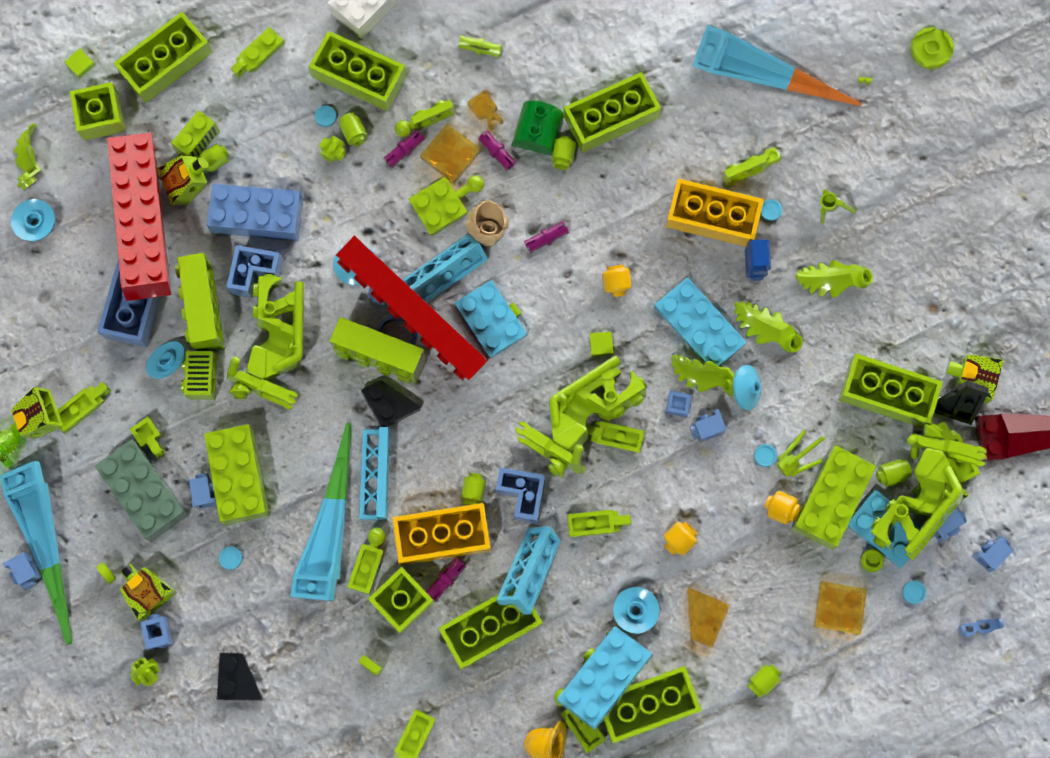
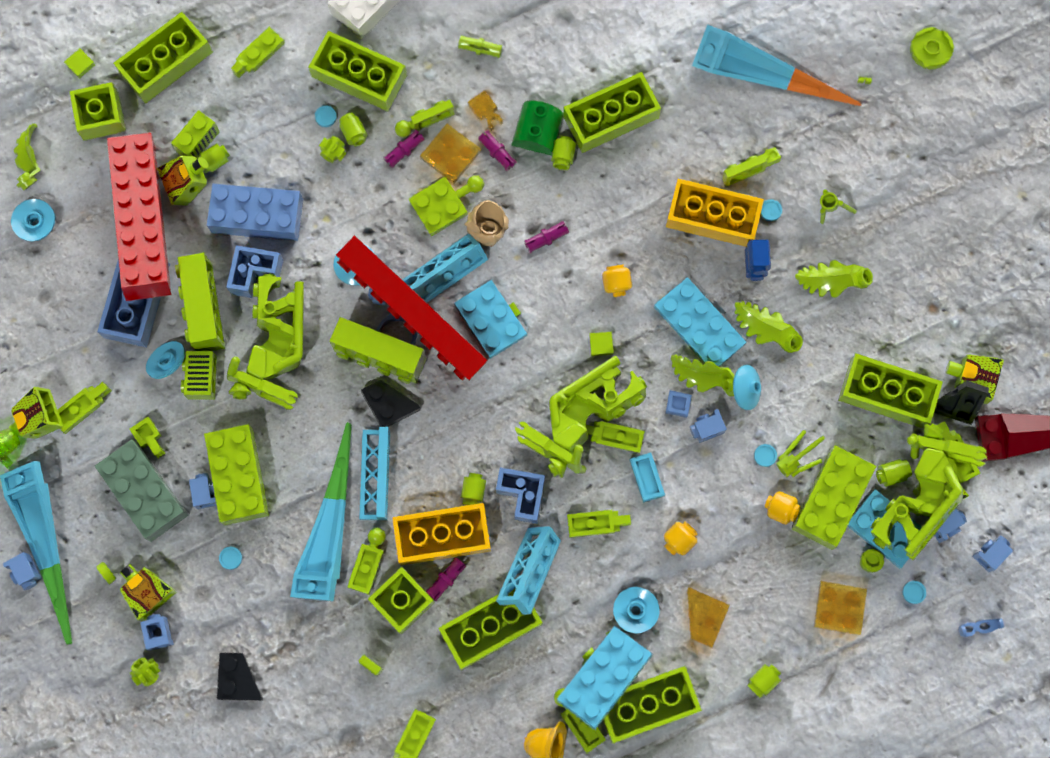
none -> medium azure tile [629,453,665,503]

